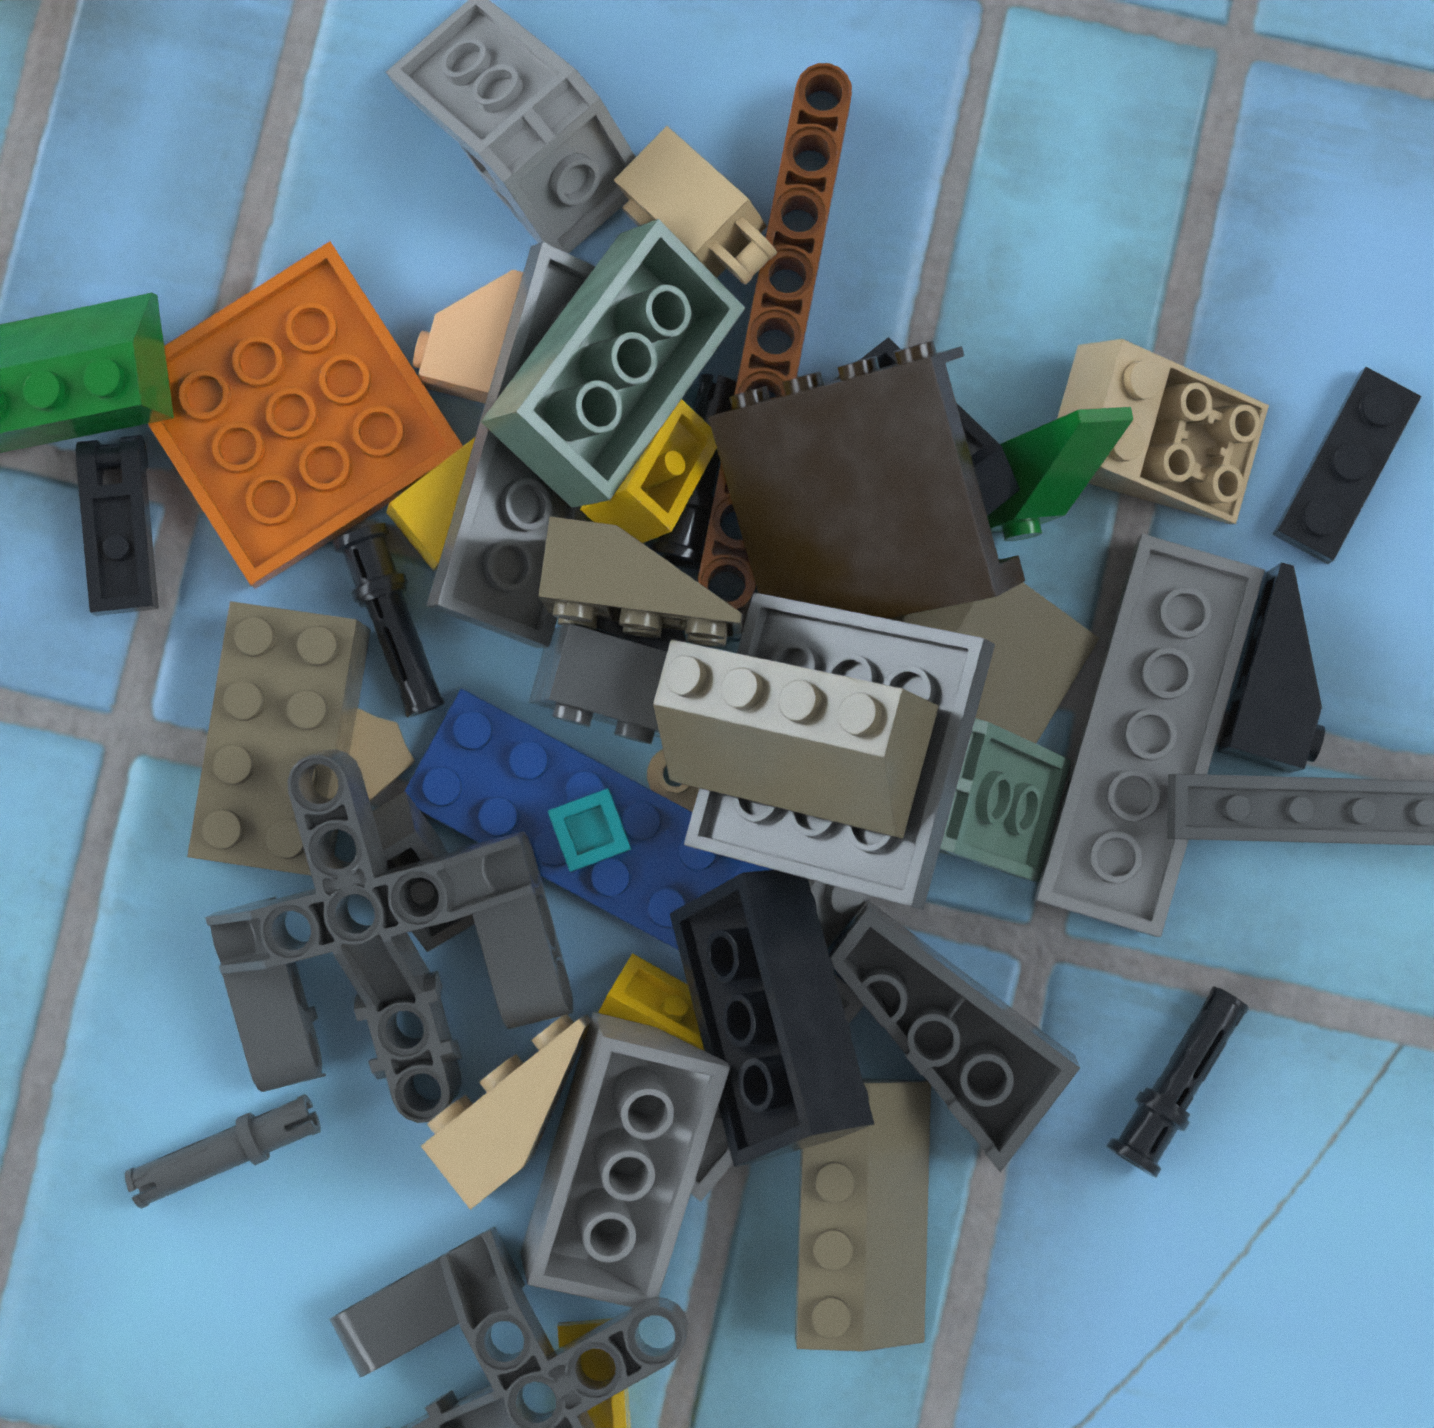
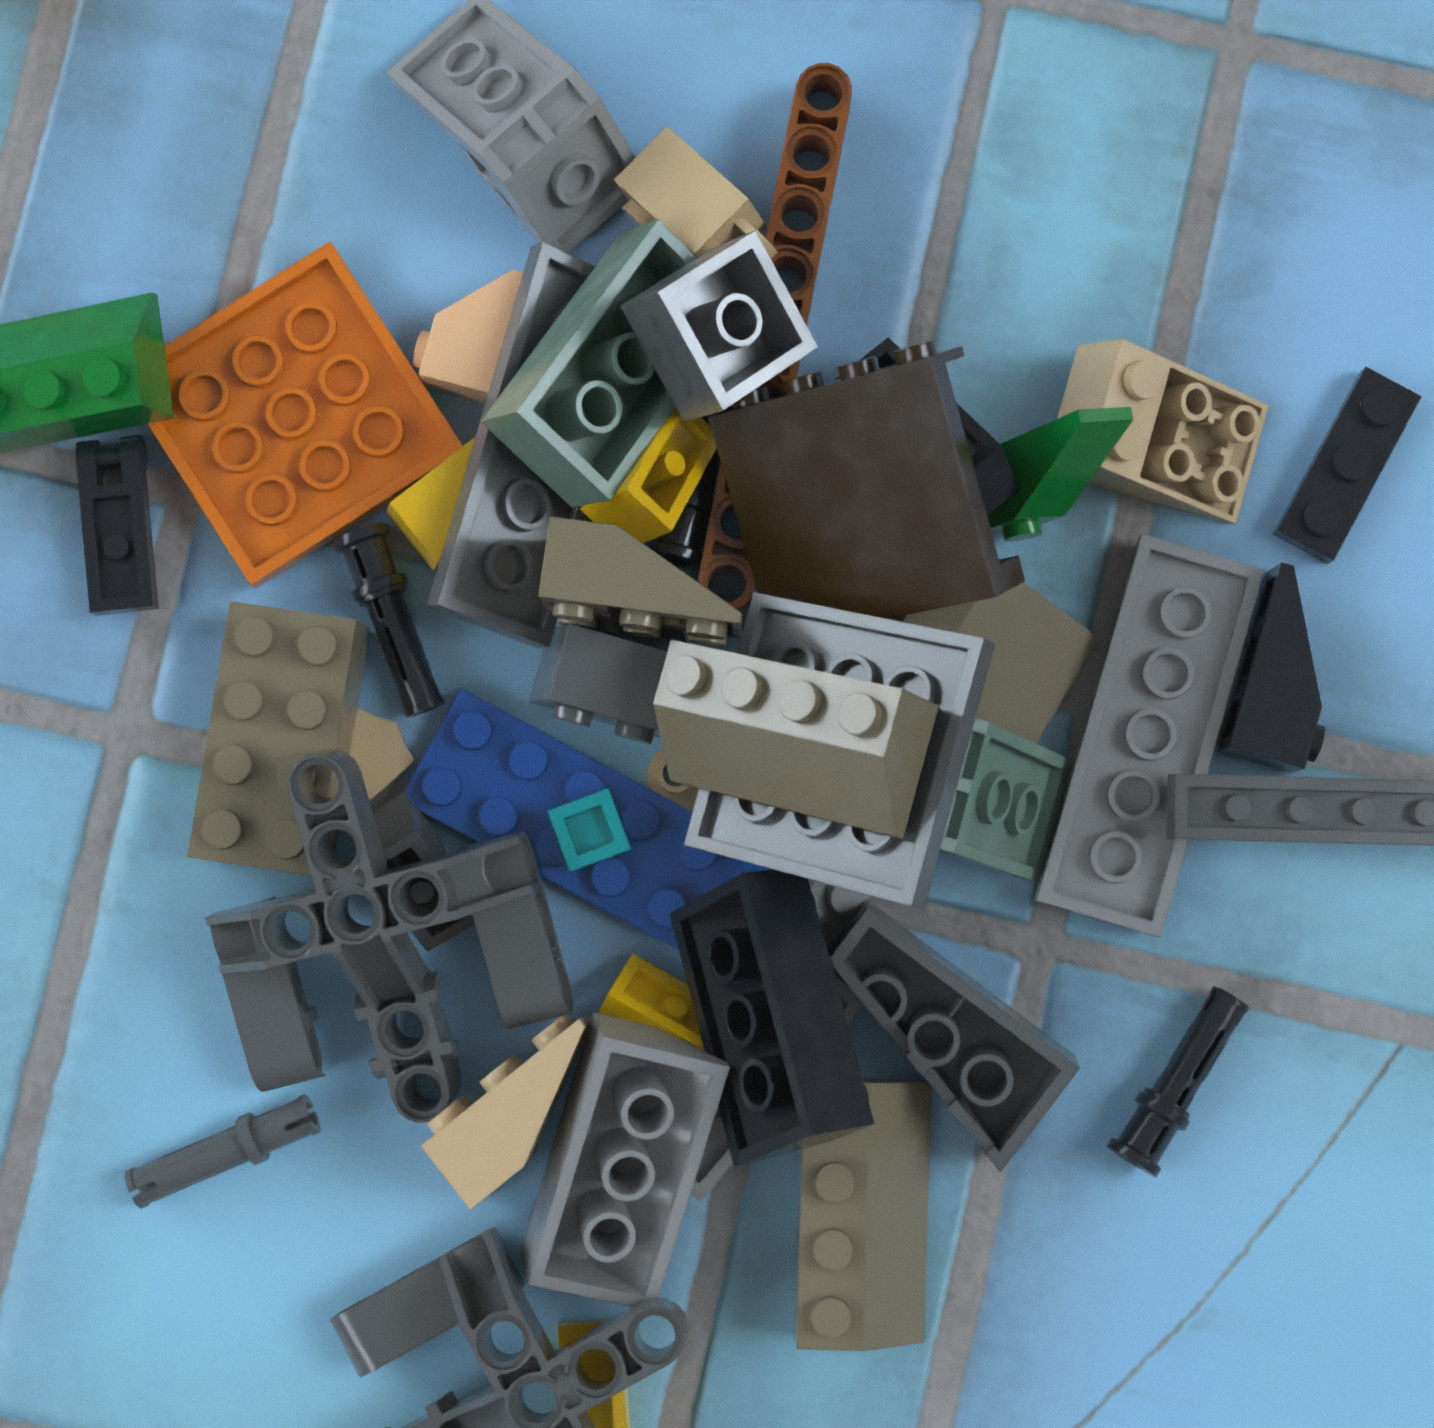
none -> flat silver brick [620,230,818,422]

